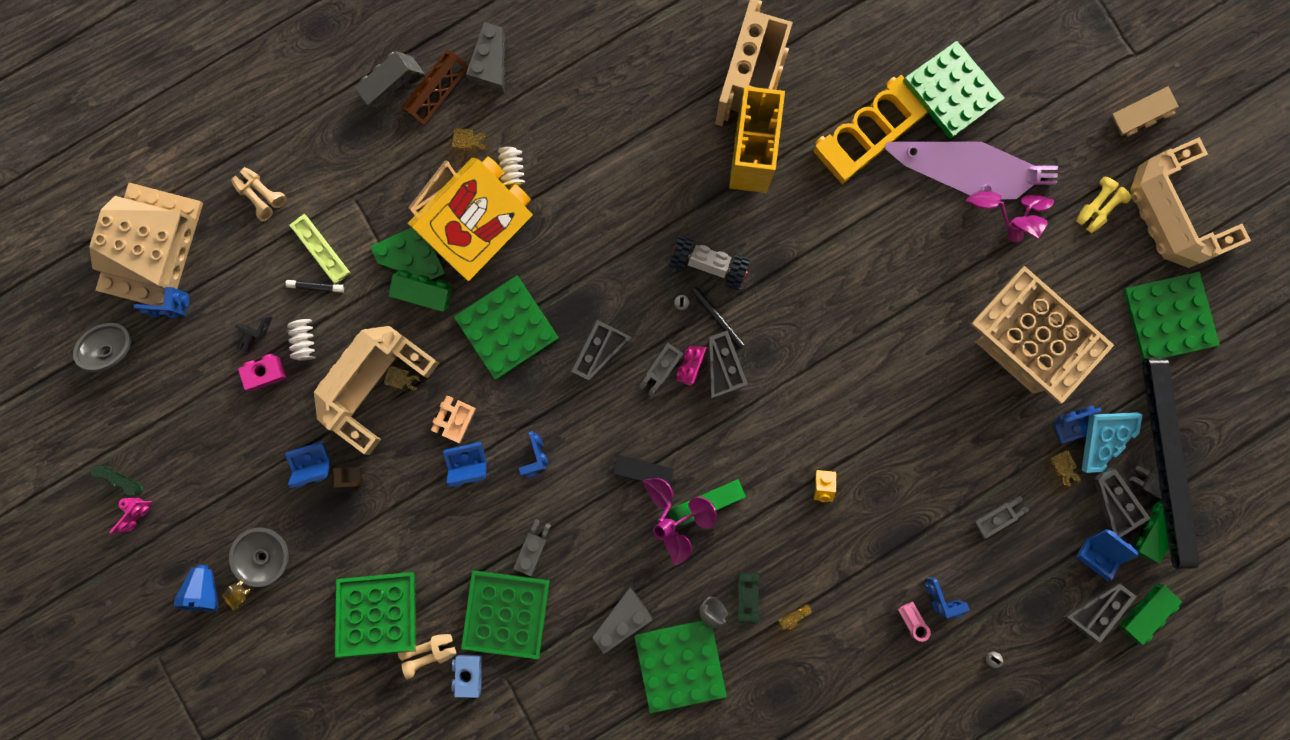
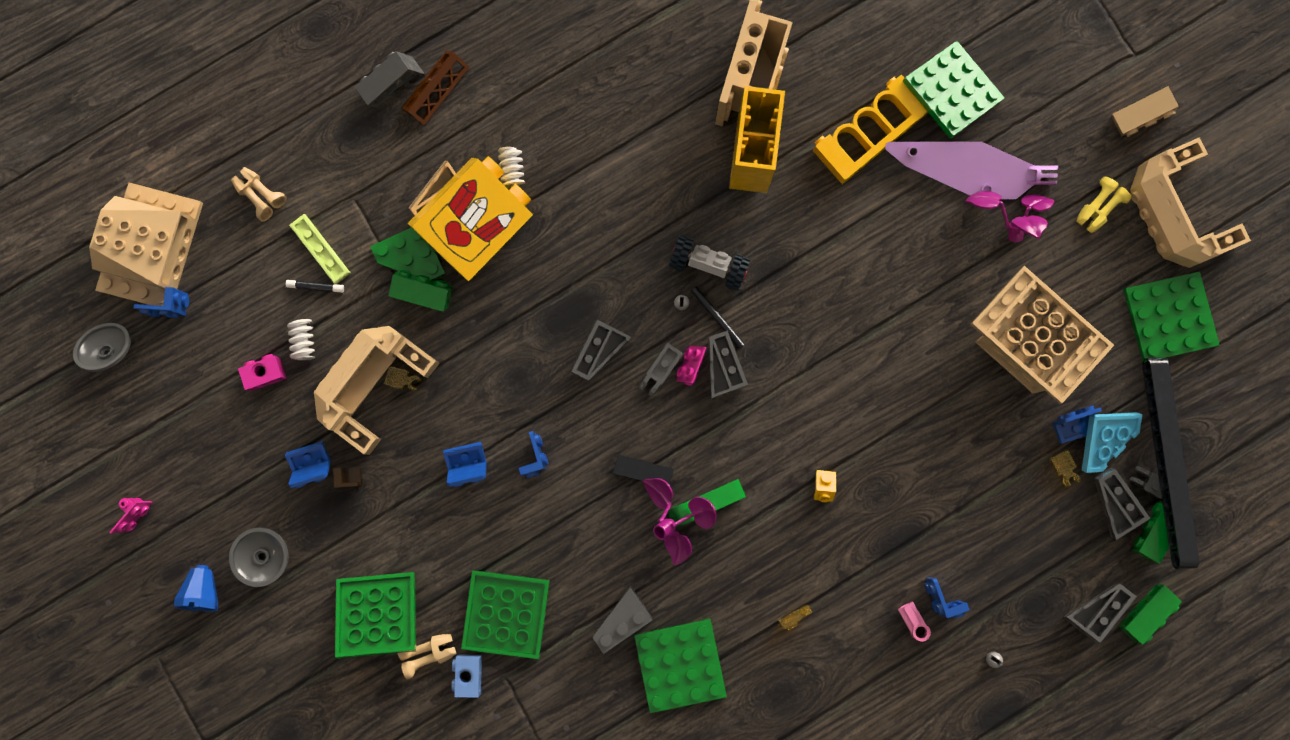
clear green plate [91,466,144,495] -> none
clear yellow plate [221,580,250,610] -> none
black bracket [235,316,273,352] -> none
light nougat plate [431,396,476,443] -> none
clear yellow plate [452,128,487,150] -> none
green plate [454,275,559,380] -> none
dark grey wedge [466,22,505,92] -> none
dark grey hinge [513,519,551,576] -> none
dark grey hair [699,597,728,628] -> none
clear green plate [738,572,759,624] -> none
dark grey hinge [973,496,1029,539] -> none
blue bracket [1076,529,1138,581] -> none

